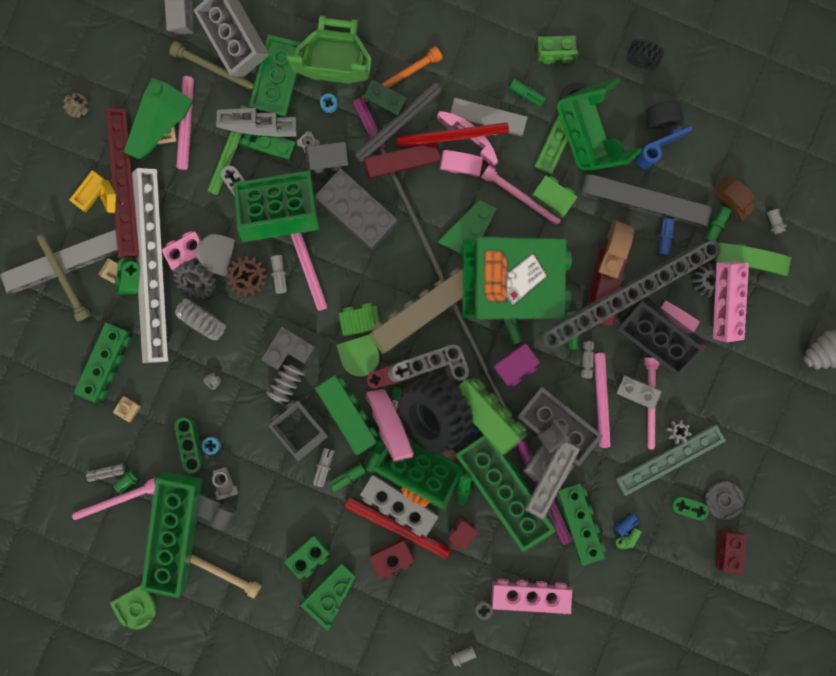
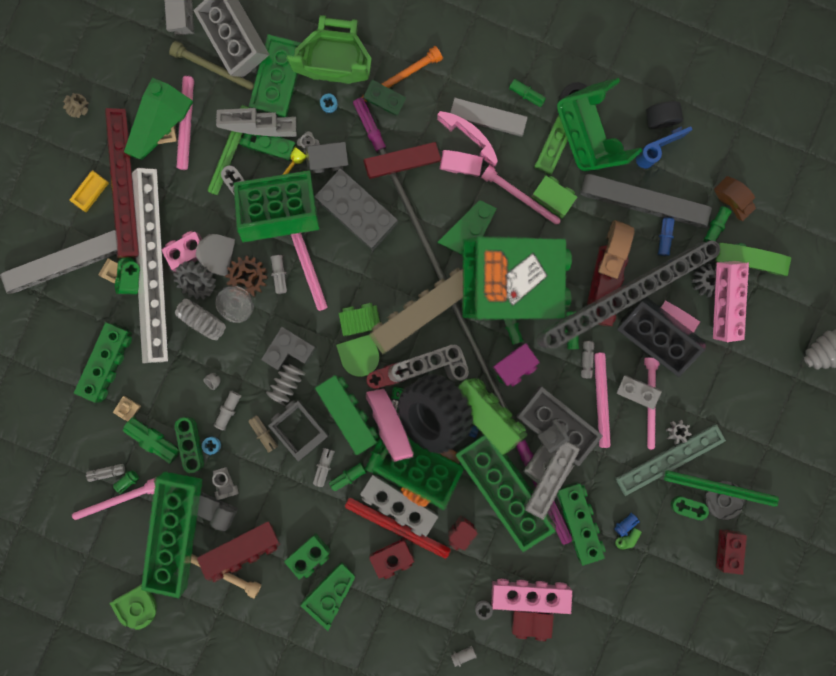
olive piece [37,234,91,322] -> none
yellow tile [100,180,116,213] -> none
dark grey axle [355,83,442,162] -> none
red axle [397,123,509,147] -> none
green axle [456,473,472,505] -> none
bright green bracket [537,36,578,64] -> none
black tyre [626,39,664,70] -> none
light grey pin [767,209,787,235] -> none
none -> green piece [123,417,180,464]
none -> dark red brick [197,521,281,582]
none -> light grey pin [214,391,241,430]
none -> clear tile [215,286,254,323]
none -> dark tan axle [248,416,278,453]
none -> neon yellow hinge [283,147,306,175]
none -> dark red brick [511,610,554,641]
none -> green axle [664,470,779,507]

